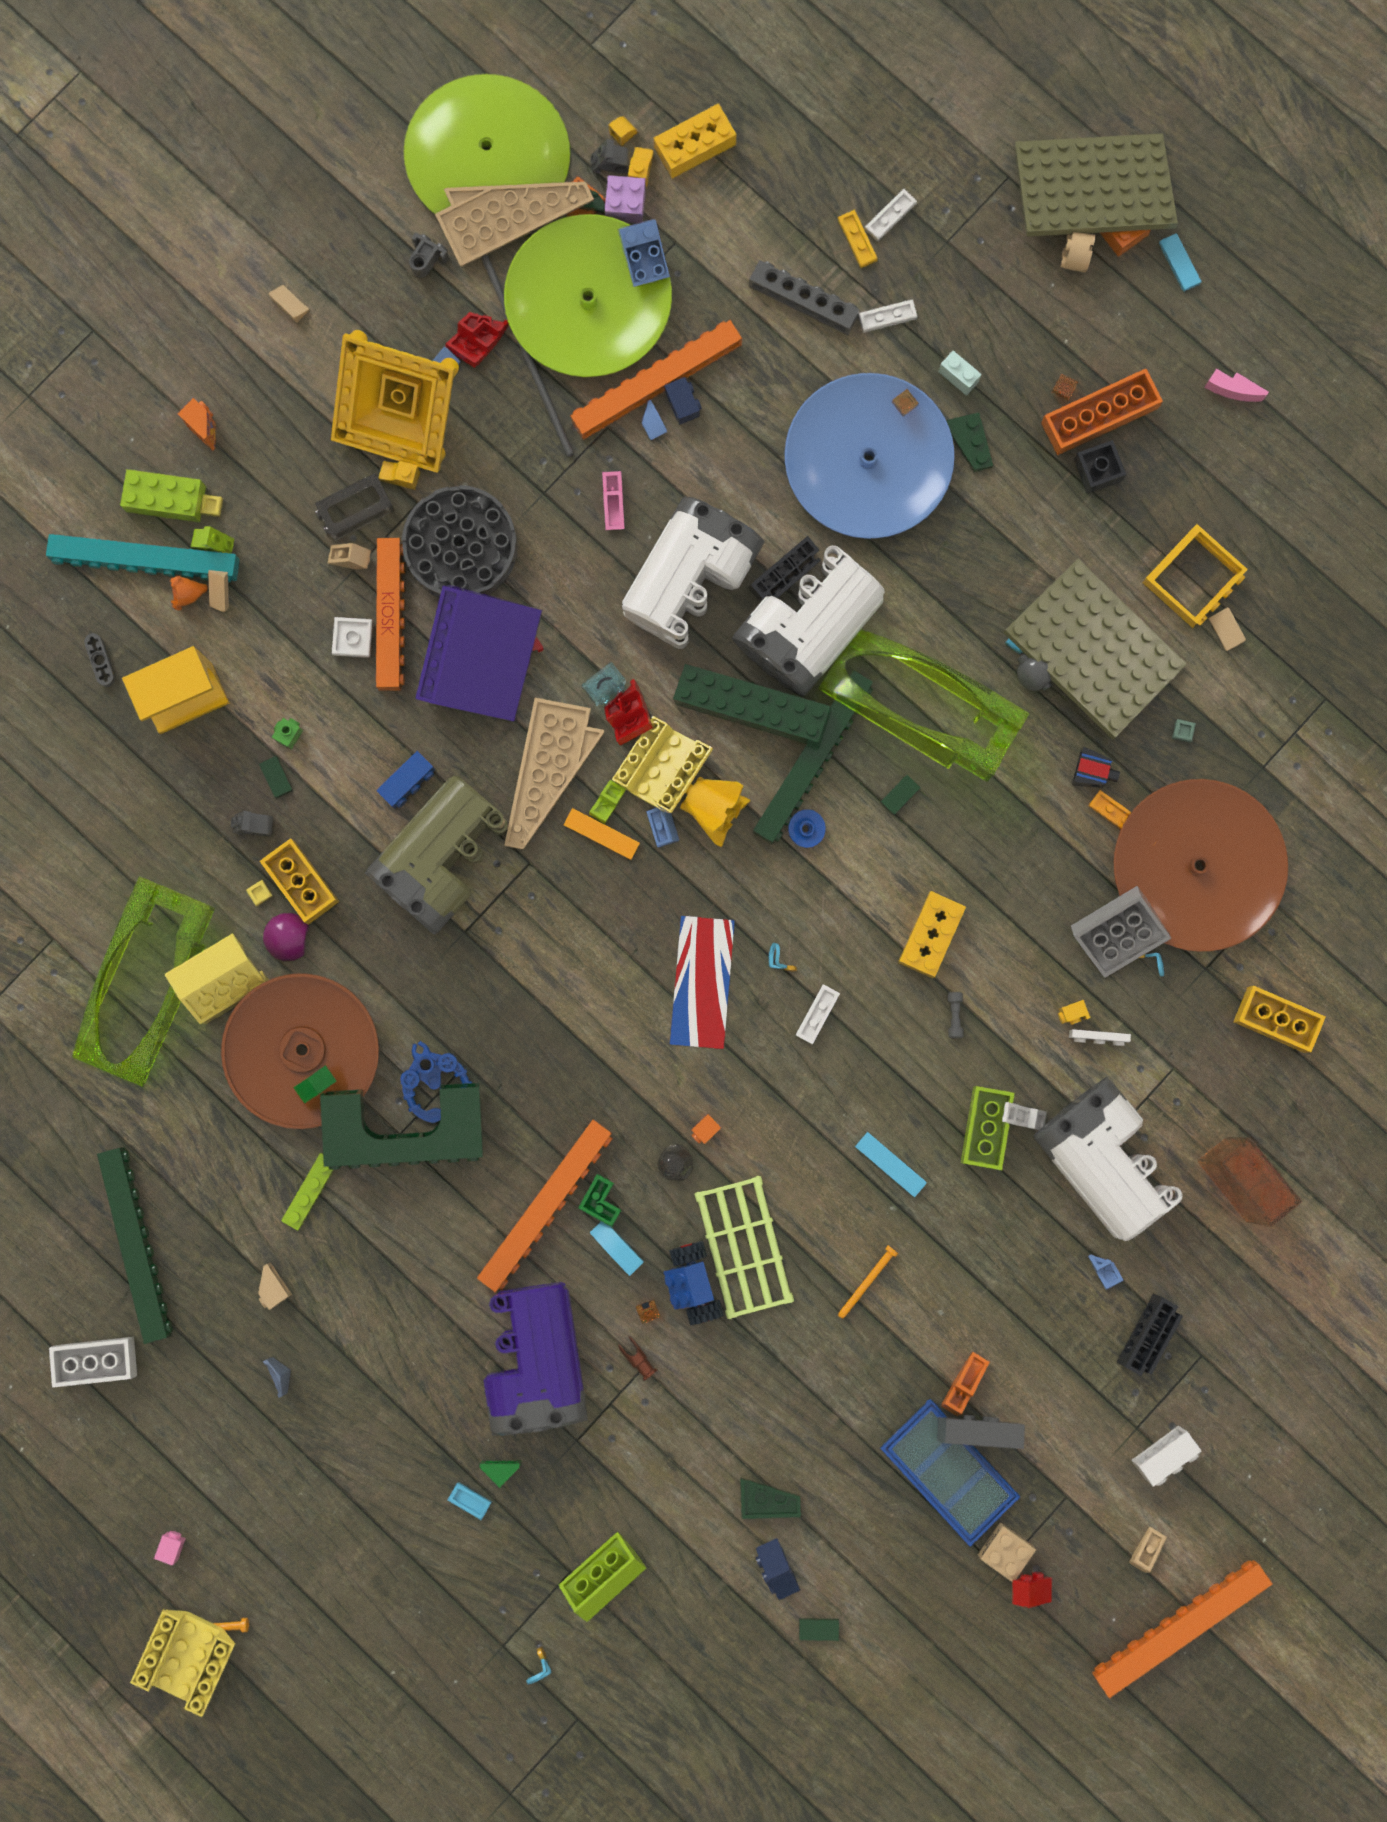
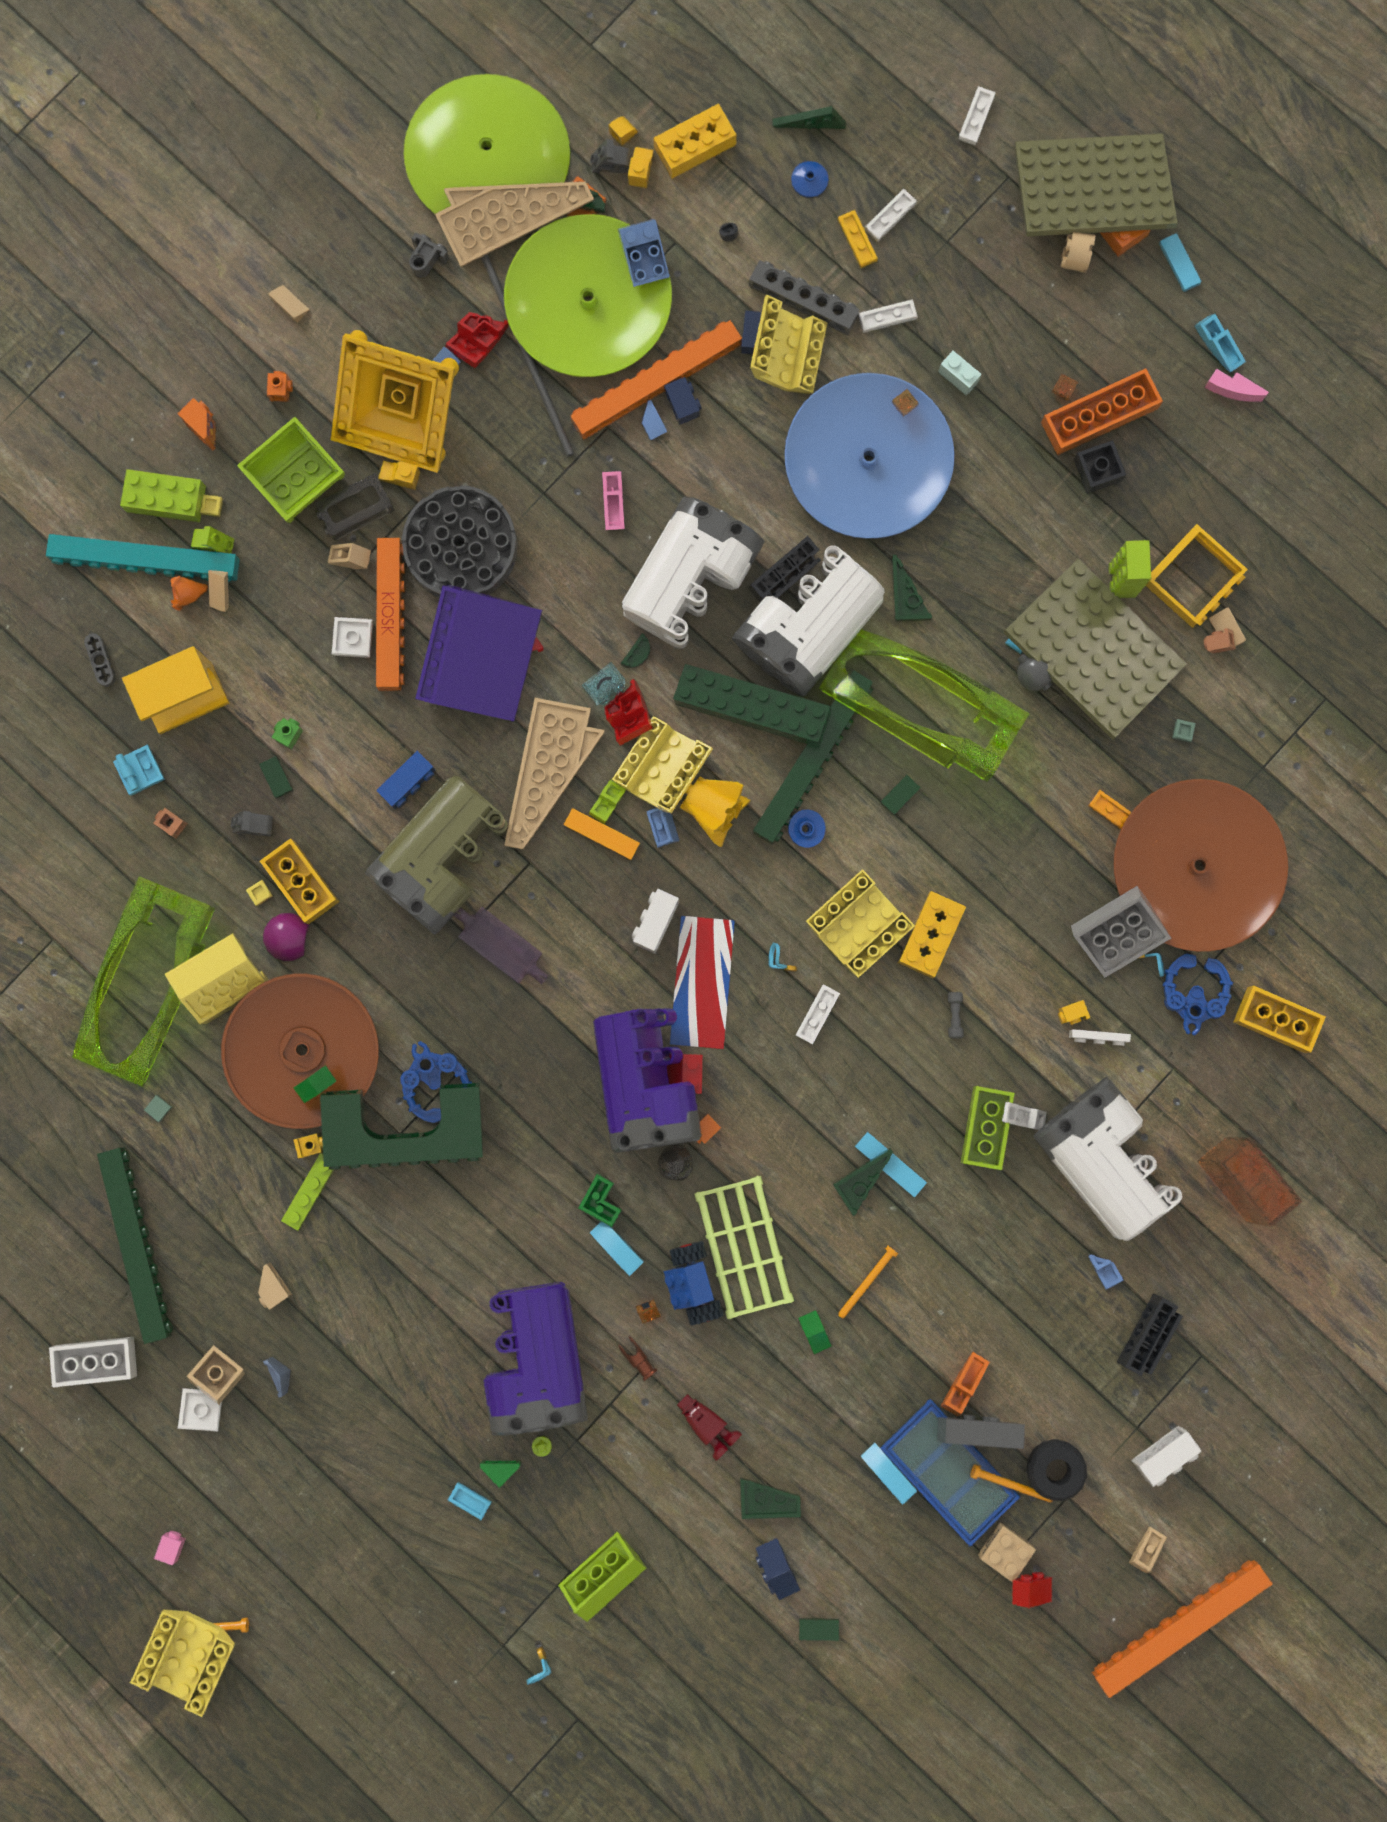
orange brick [477,1119,613,1292] -> none
lavender piece [605,175,646,223] -> none
dark green wing [946,412,993,472] -> none
torso [1071,747,1120,788] -> none
none -> medium azure plate [113,745,165,796]
none -> sand green tile [144,1095,172,1122]
none -> nougat brick [154,808,188,839]
none -> white plate [178,1388,222,1431]
none -> tan brick [187,1345,245,1405]
none -> lime container [237,417,345,524]
none -> orange brick [267,371,293,402]
none -> yellow brick [294,1133,323,1158]
none -> clear purple plate [454,907,549,985]
none -> lime tile [532,1436,552,1457]
none -> dark purple piece [593,1008,702,1153]
none -> dark green tile [621,633,650,668]
none -> white brick [632,889,679,954]
none -> red slope [666,1054,703,1094]
none -> dark red piece [677,1394,742,1461]
none -> black tile [719,223,739,241]
none -> dark blue brick [741,310,762,354]
none -> light yellow slope [750,295,827,394]
none -> dark green wing [772,106,846,129]
none -> blue dish [791,161,828,197]
none -> green slope [798,1310,832,1354]
none -> light yellow slope [806,869,915,978]
none -> dark green wing [833,1148,893,1216]
none -> medium azure slope [861,1443,917,1504]
none -> dark green wing [892,555,932,621]
none -> white plate [958,86,995,146]
none -> light orange bar [970,1464,1053,1503]
none -> black tyre [1026,1439,1087,1501]
none -> lime brick [1108,540,1151,598]
none -> blue piece [1162,954,1233,1035]
none -> medium azure slope [1194,314,1246,372]
none -> nougat brick [1204,628,1235,654]

